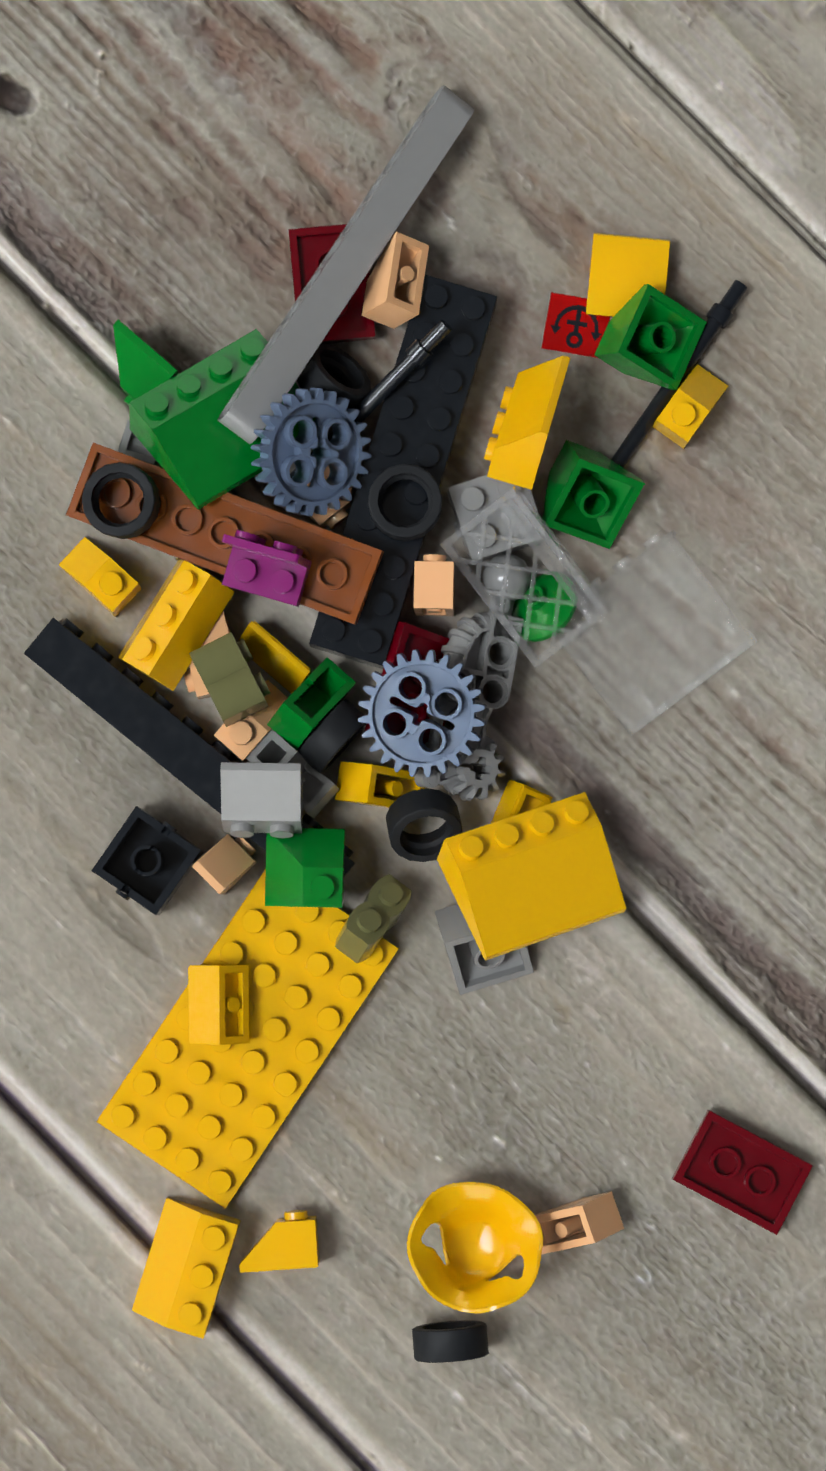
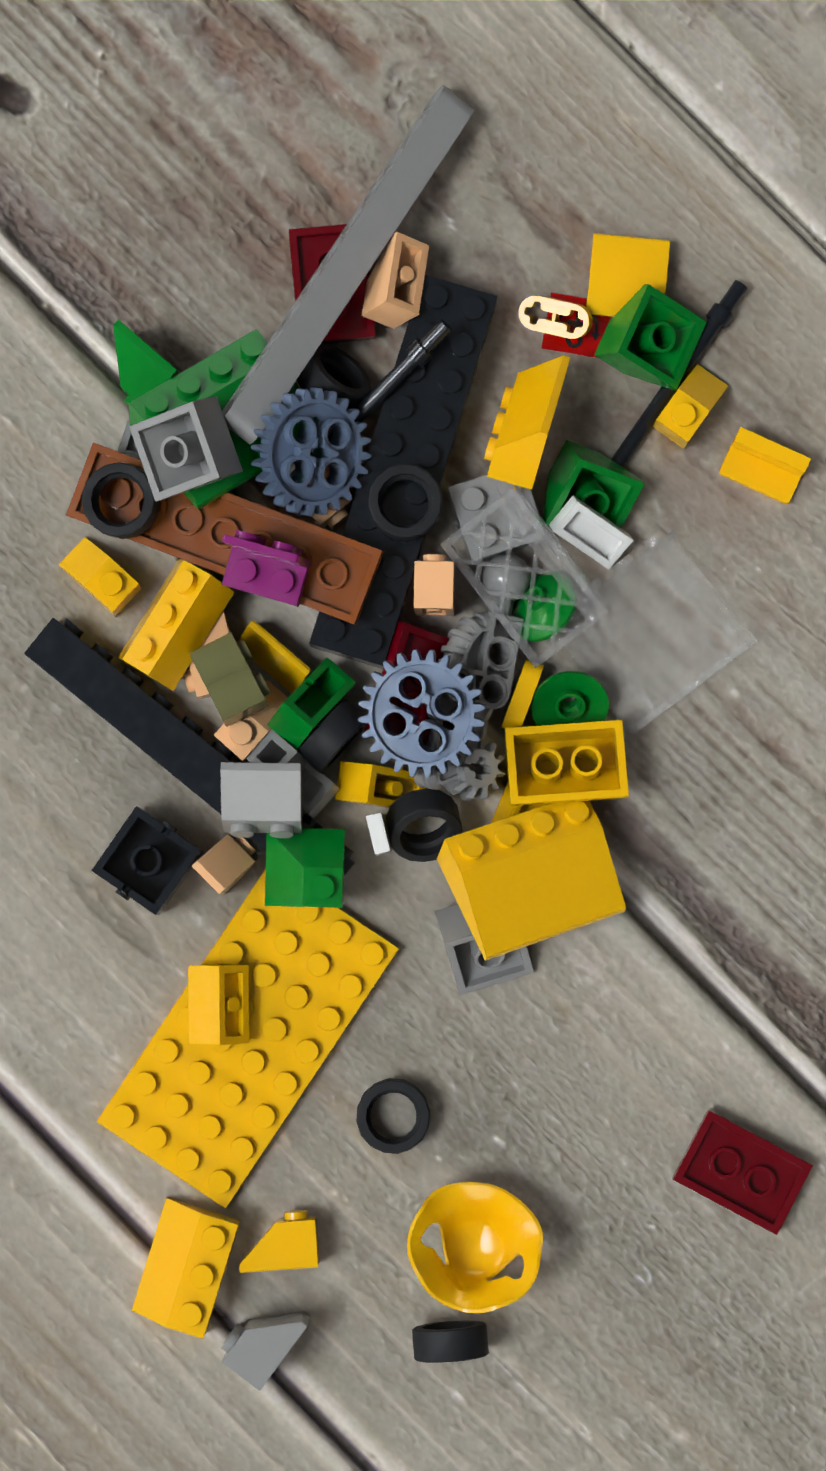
olive brick [335,874,412,963] -> none
light nougat slope [535,1191,625,1255] -> none
none -> light grey slope [129,396,243,502]
none -> light grey slope [221,1311,310,1391]
none -> black tyre [356,1078,430,1154]
none -> white tile [366,813,391,856]
none -> yellow beam [501,659,544,729]
none -> yellow slope [505,720,629,806]
none -> beam [519,295,593,339]
none -> green dish [531,671,609,726]
none -> white tile [549,495,634,569]
none -> yellow panel [719,427,811,505]

